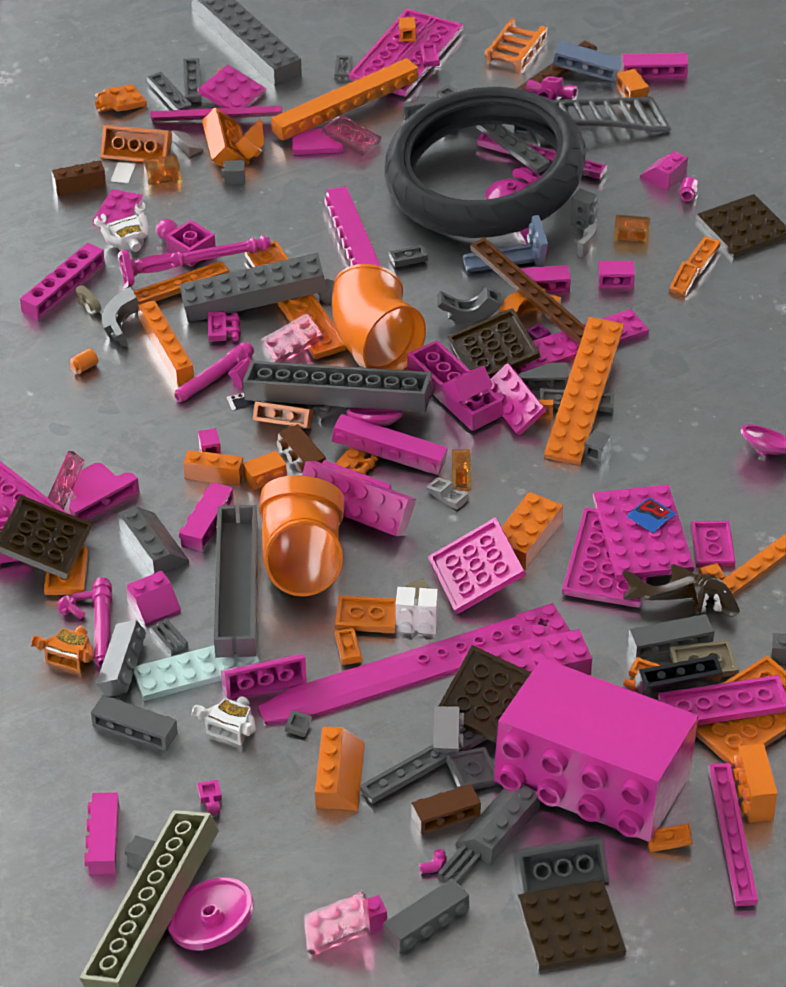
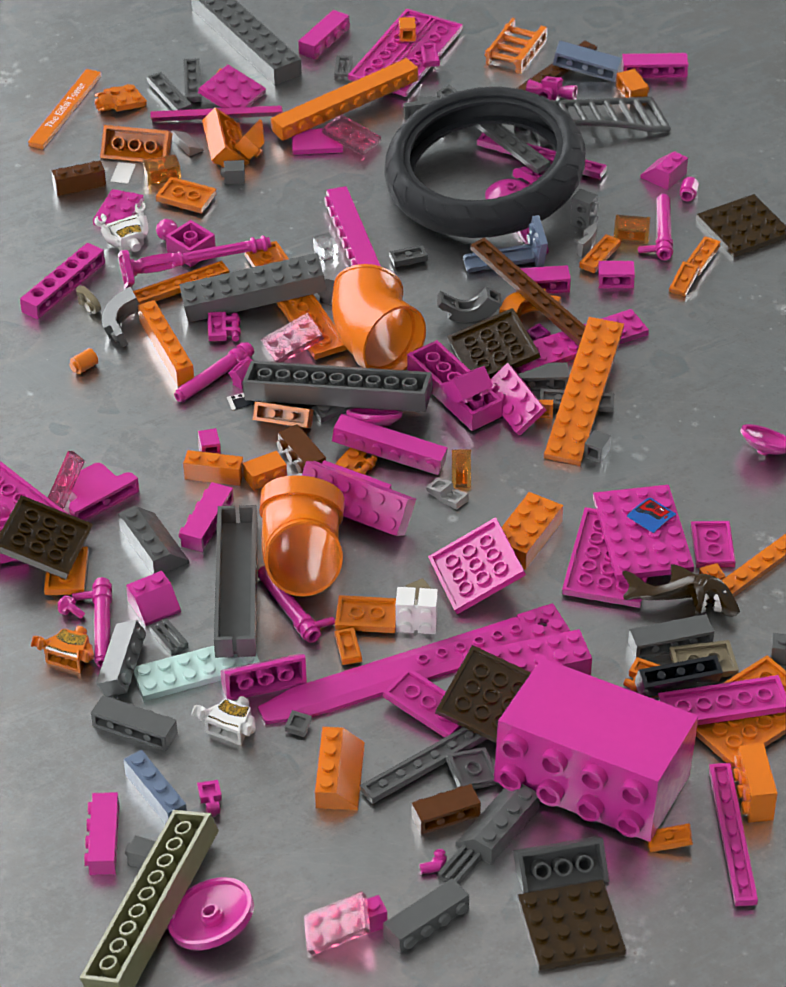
light grey brick [433,706,464,752] -> none
none -> orange tile [28,69,101,150]
none -> sand blue brick [124,750,187,824]
none -> orange plate [156,177,217,213]
none -> dark pink cylinder [258,566,335,643]
none -> dark pink brick [298,10,350,60]
none -> clear brick [313,232,338,262]
none -> dark pink plate [383,667,462,737]
none -> orange plate [579,234,621,273]
none -> dark pink cylinder [638,194,673,260]

